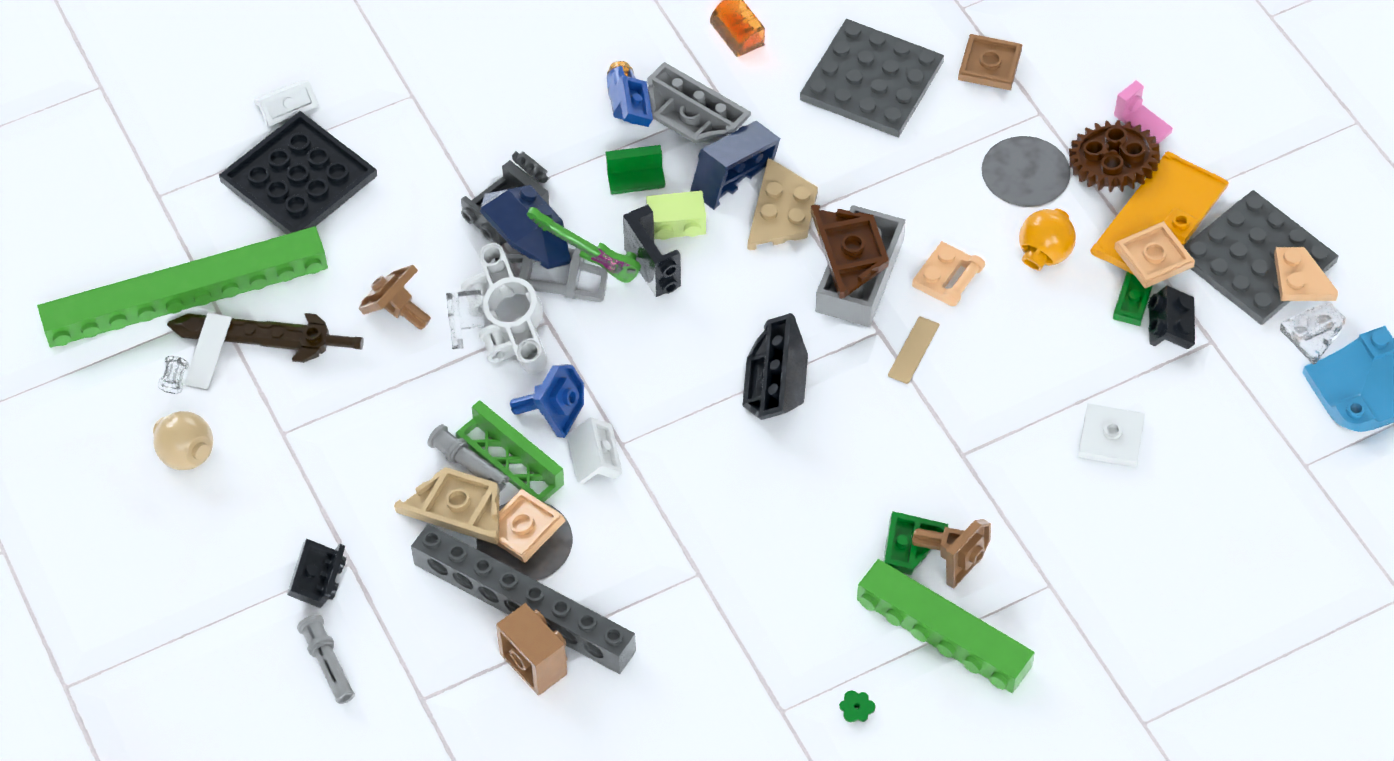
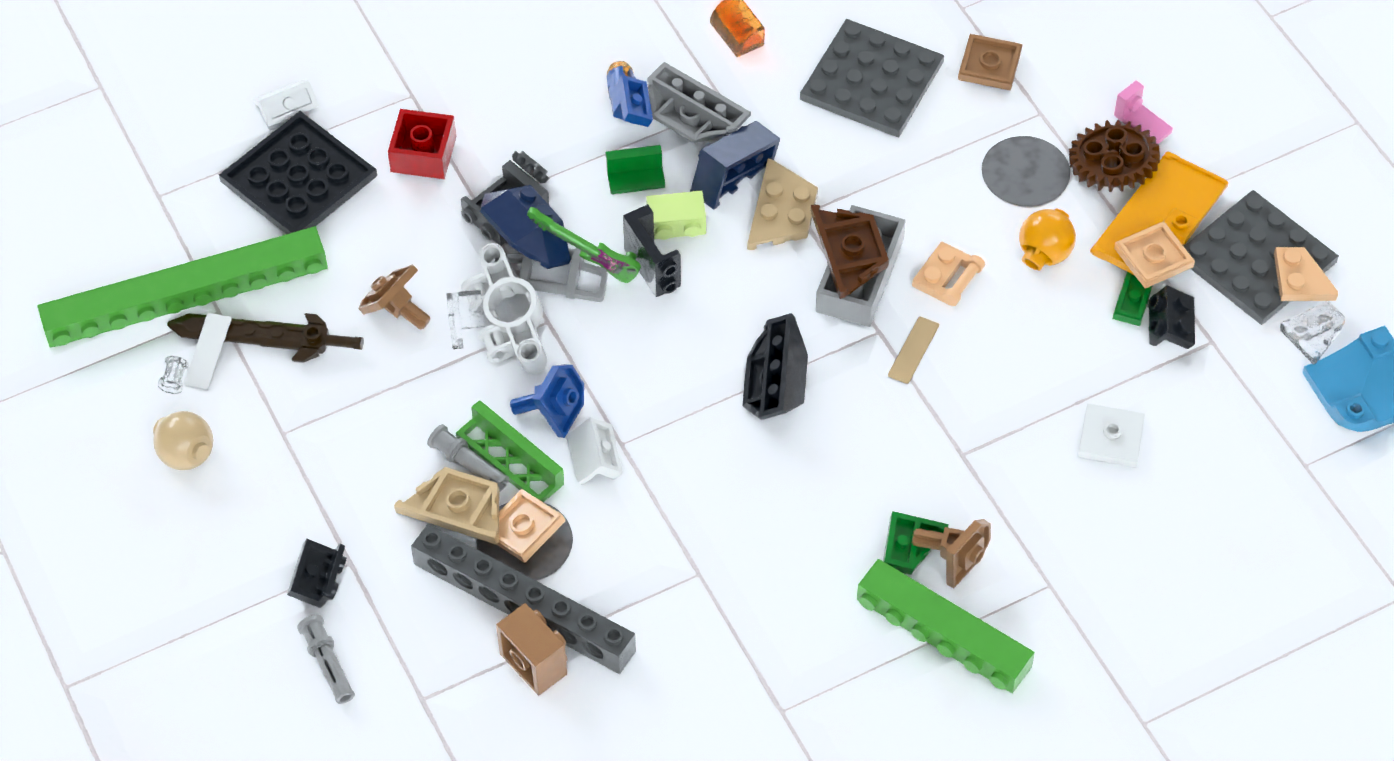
green plant [839,690,876,723] -> none
none -> red brick [387,108,457,180]

